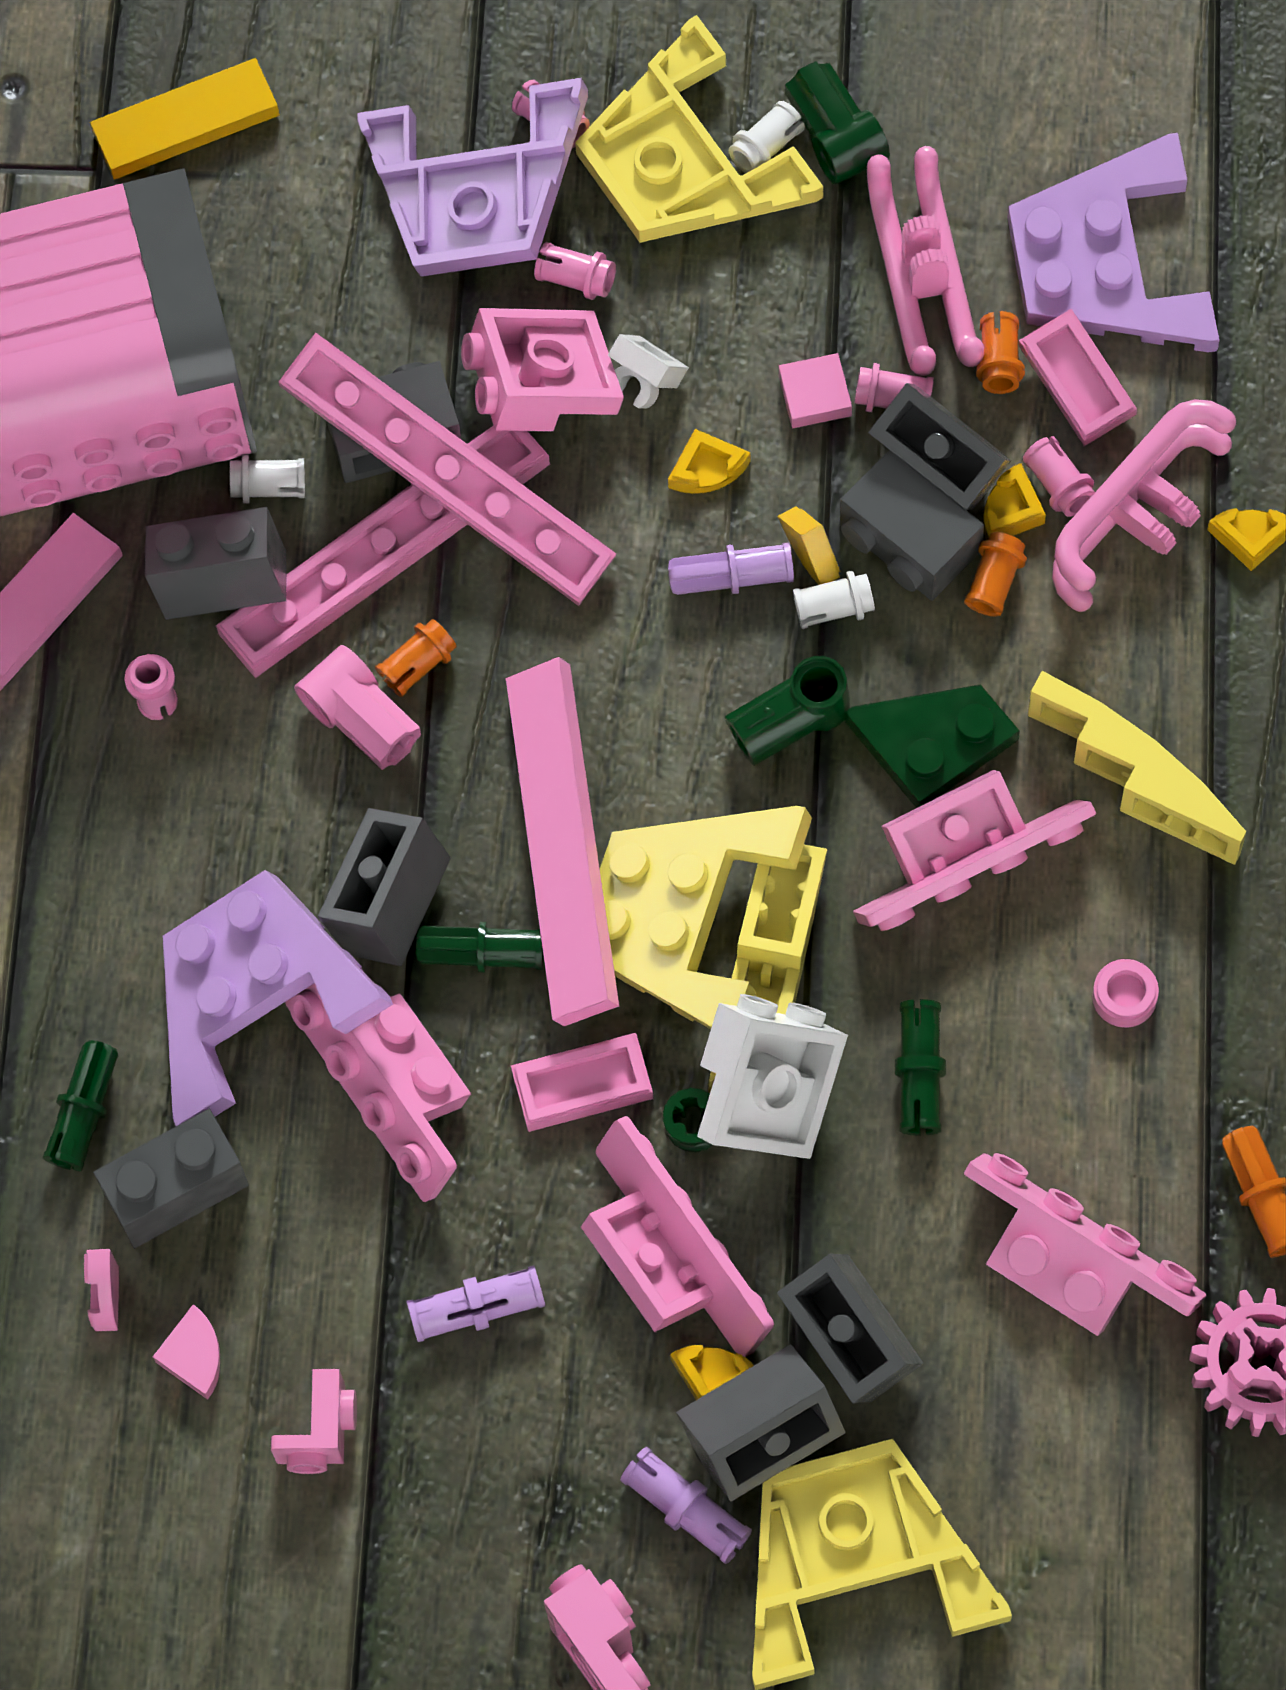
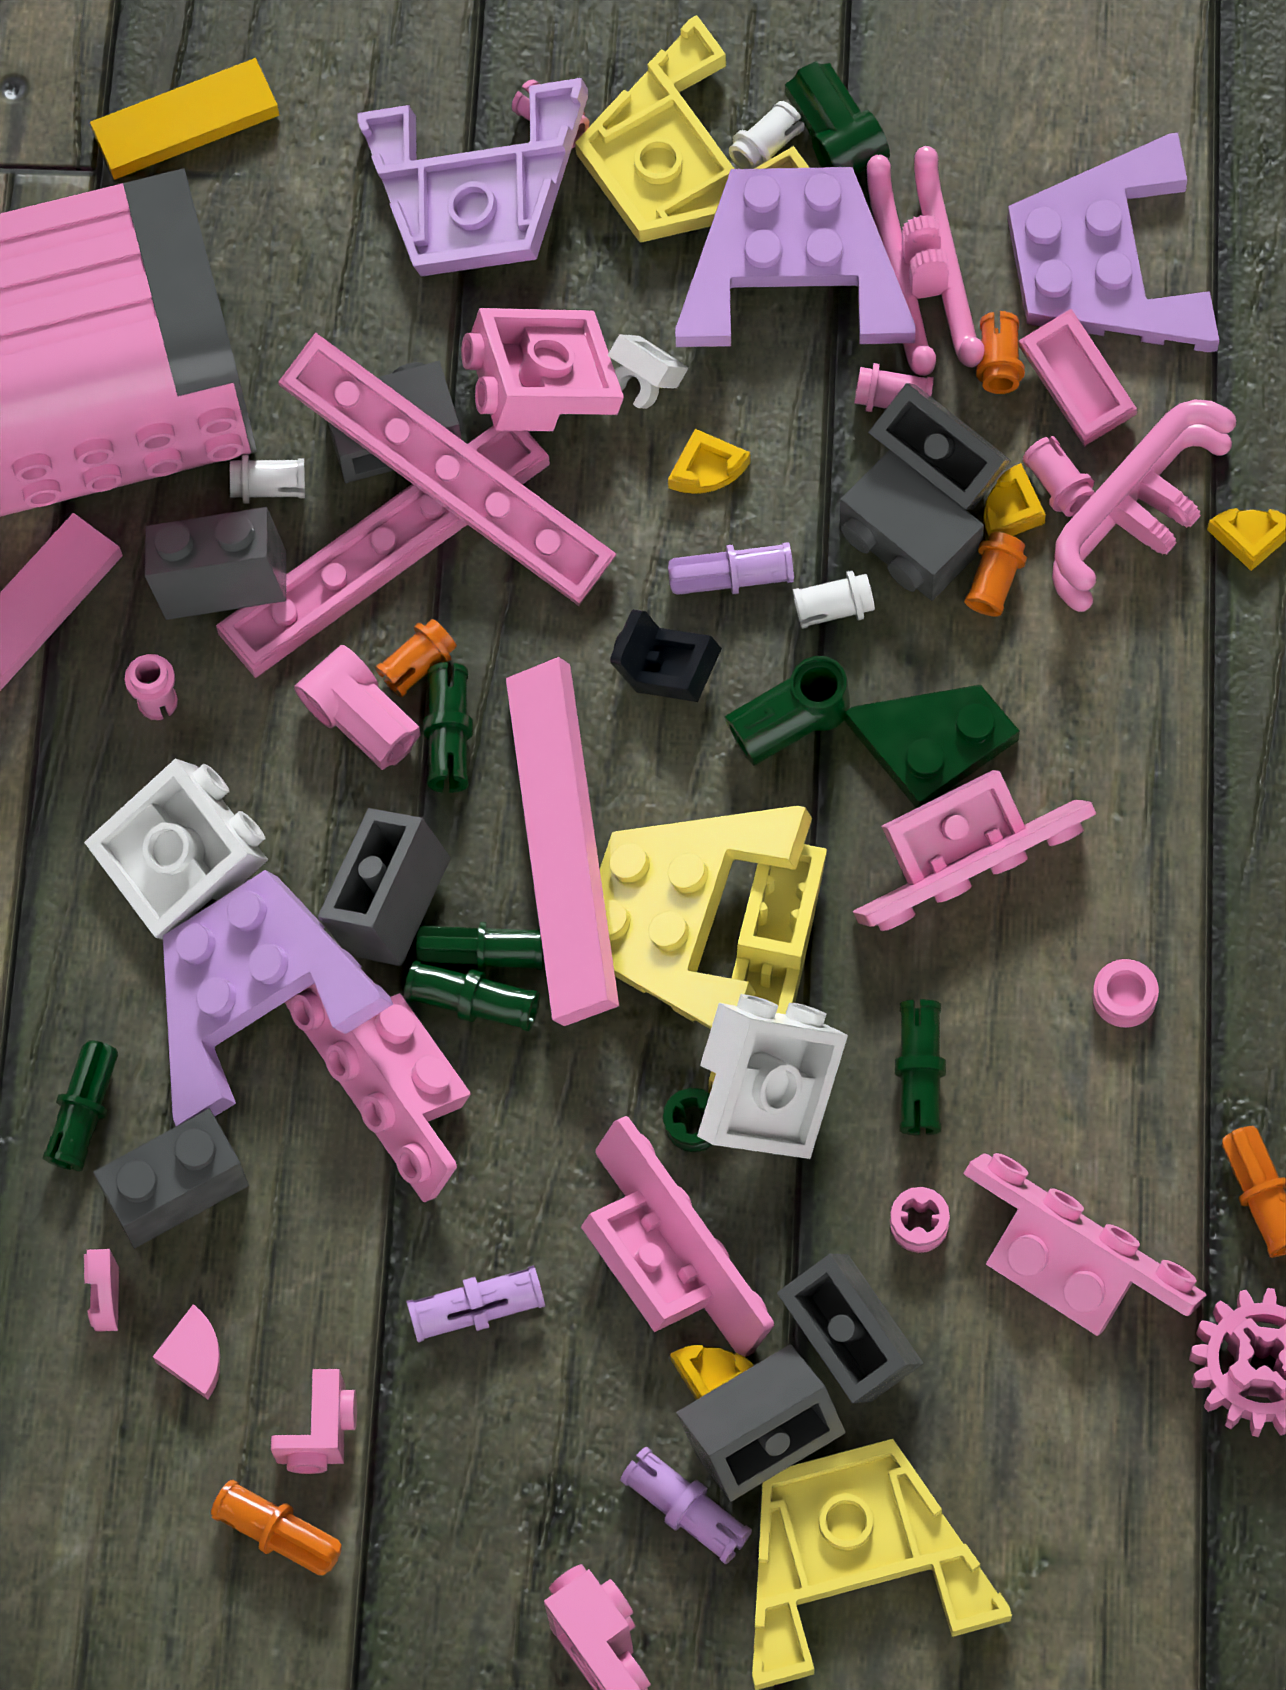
bright pink tile [511,1033,653,1132] -> none
bright pink pin [534,242,616,300] -> none
bright pink tile [778,353,852,429] -> none
yellow tile [778,506,841,585] -> none
light yellow slope [1028,671,1246,865] -> none
none -> white plate [84,758,268,939]
none -> orange axle [211,1480,342,1576]
none -> dark green pin [404,960,540,1031]
none -> dark green pin [423,662,473,793]
none -> black bracket [610,609,722,702]
none -> lavender wing [675,167,915,347]
none -> bright pink bush [890,1187,950,1253]

